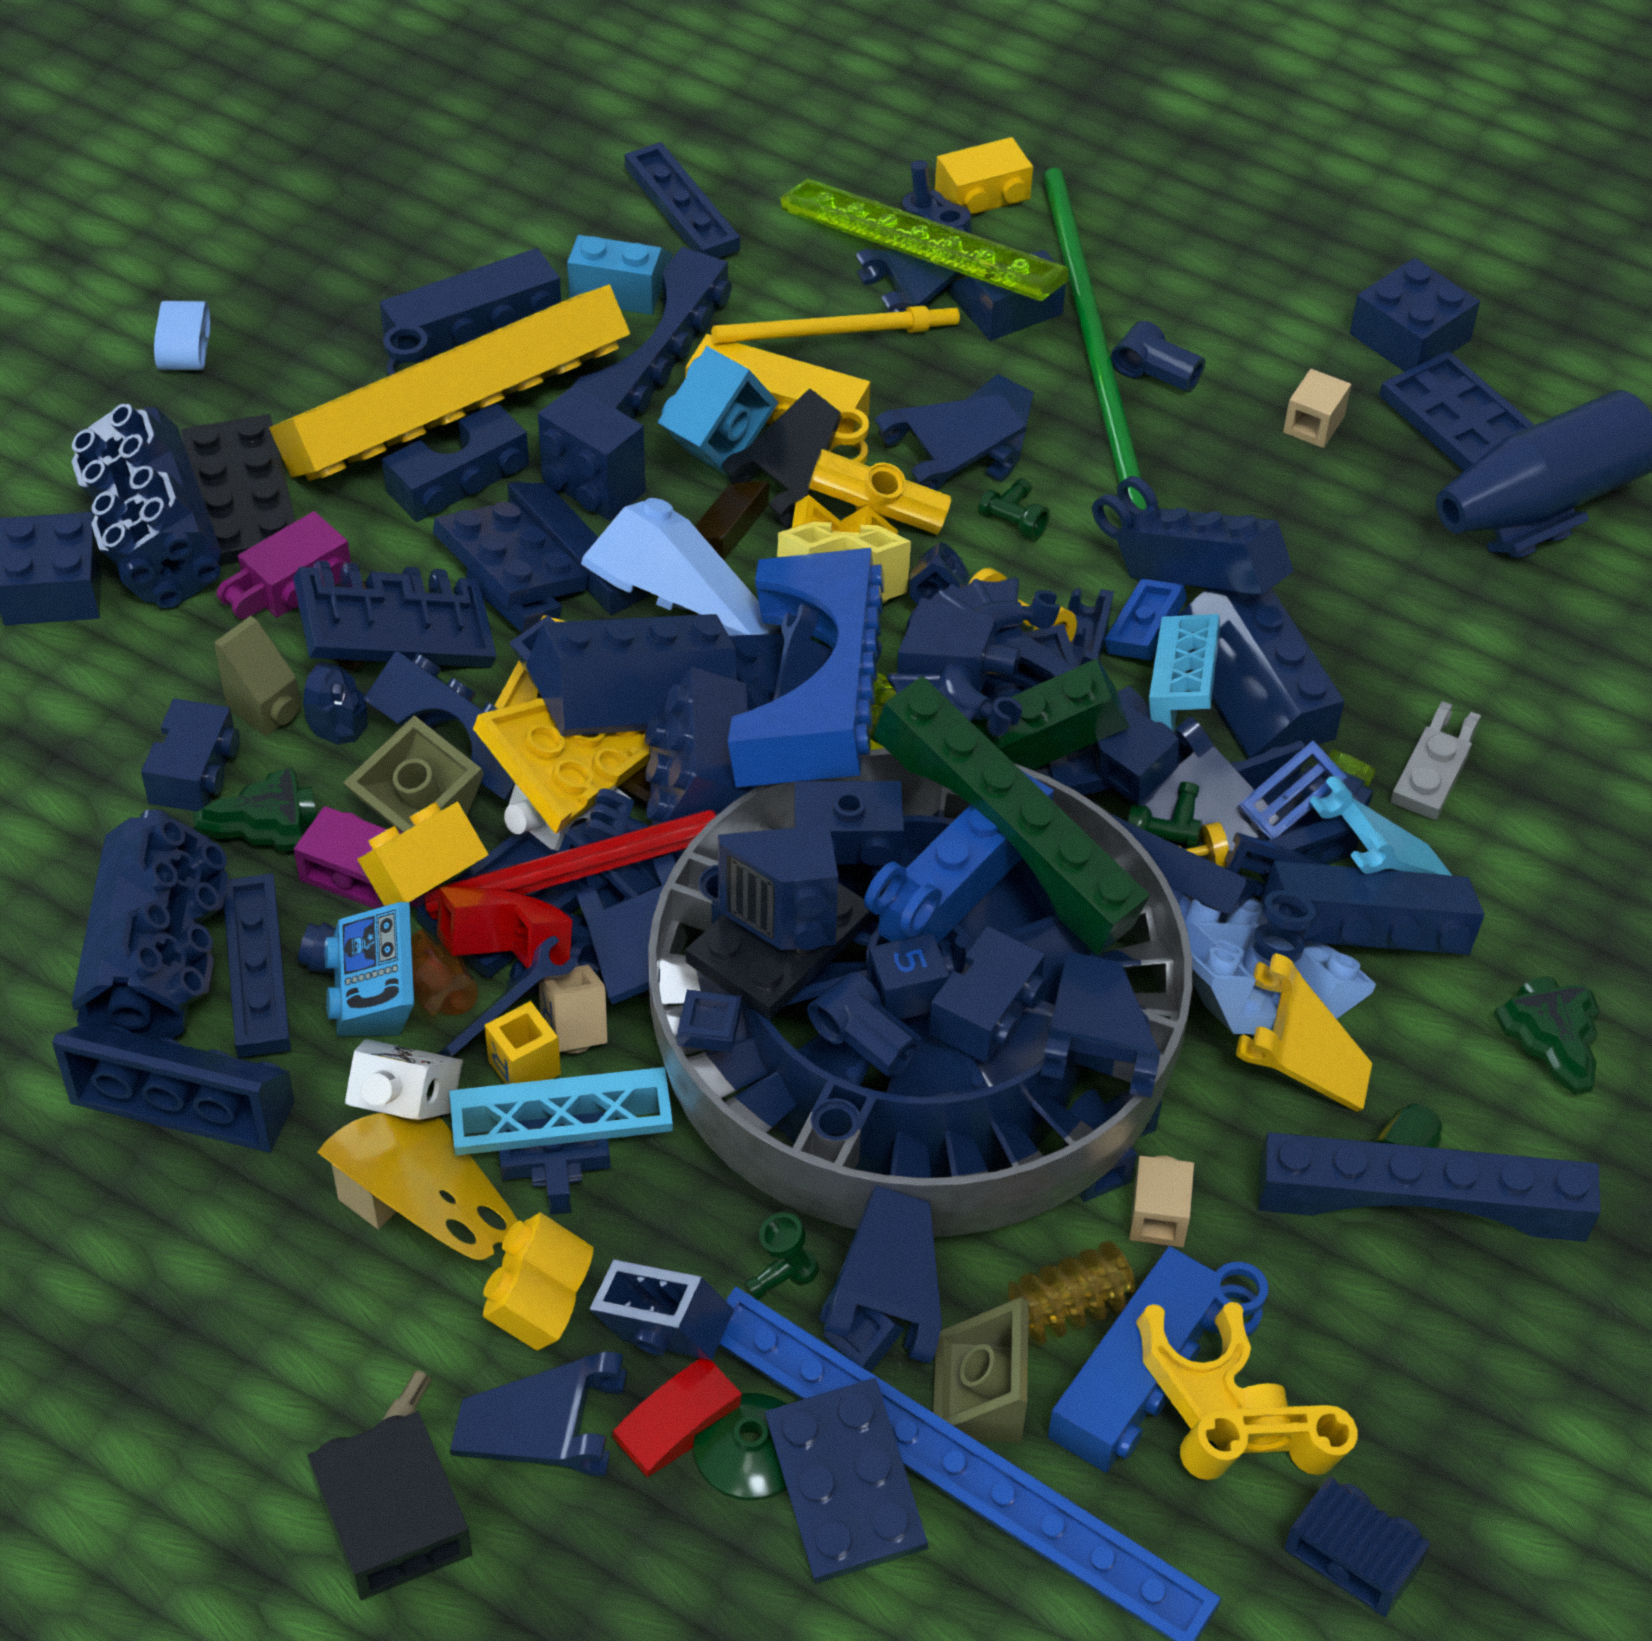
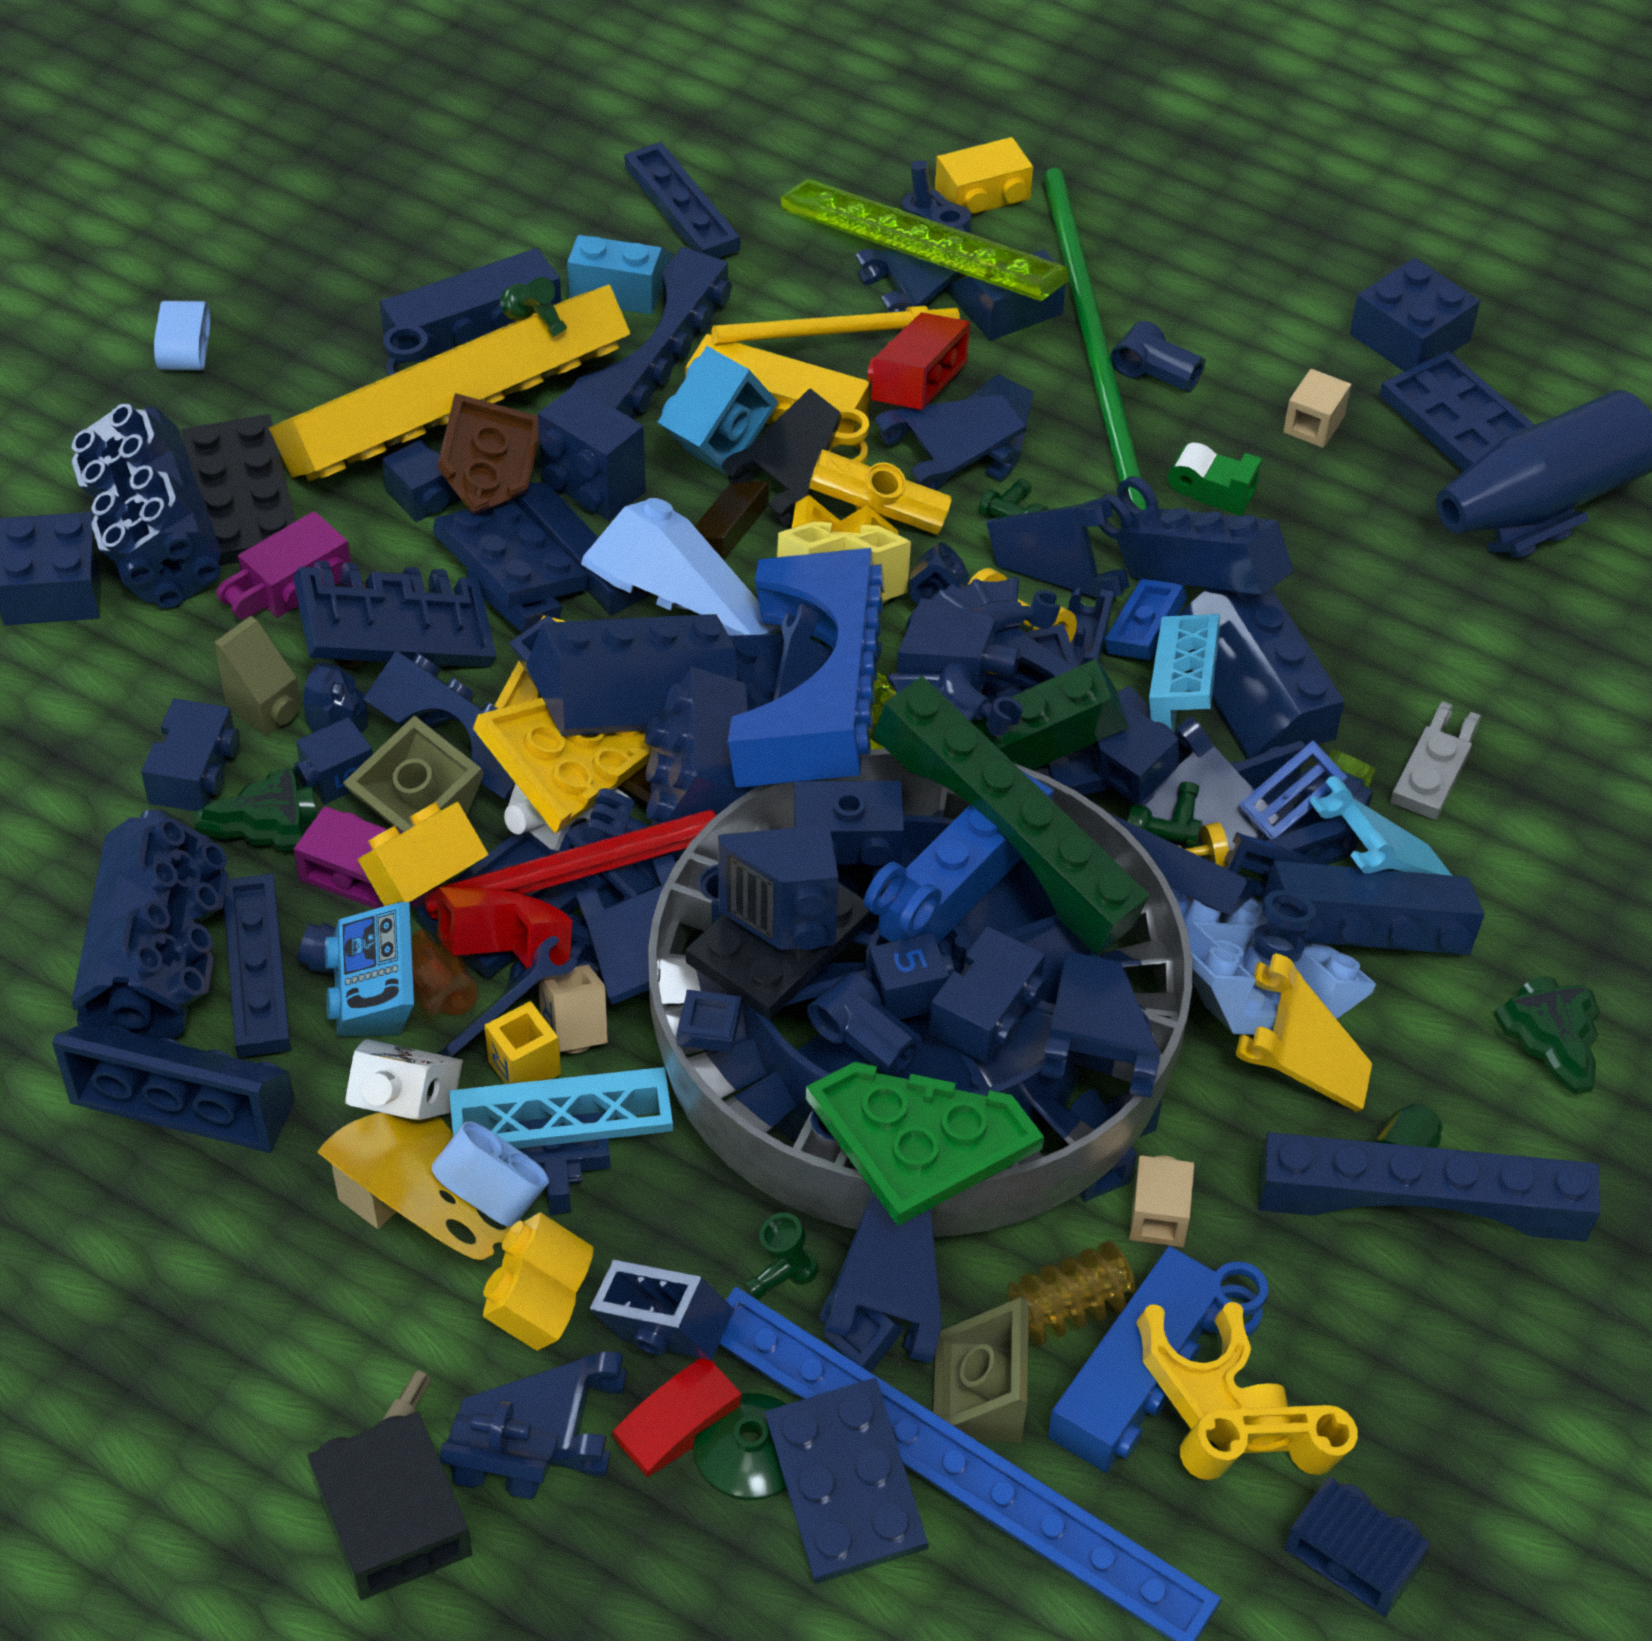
none -> dark blue brick [294,717,373,805]
none -> light blue beam [431,1121,549,1227]
none -> reddish brown tile [437,393,539,515]
none -> dark blue hips [440,1400,559,1499]
none -> dark green piece [500,277,568,337]
none -> green plate [806,1062,1044,1226]
none -> red brick [867,312,970,410]
none -> dark blue flag [986,498,1129,597]
none -> green leg [1168,443,1262,516]

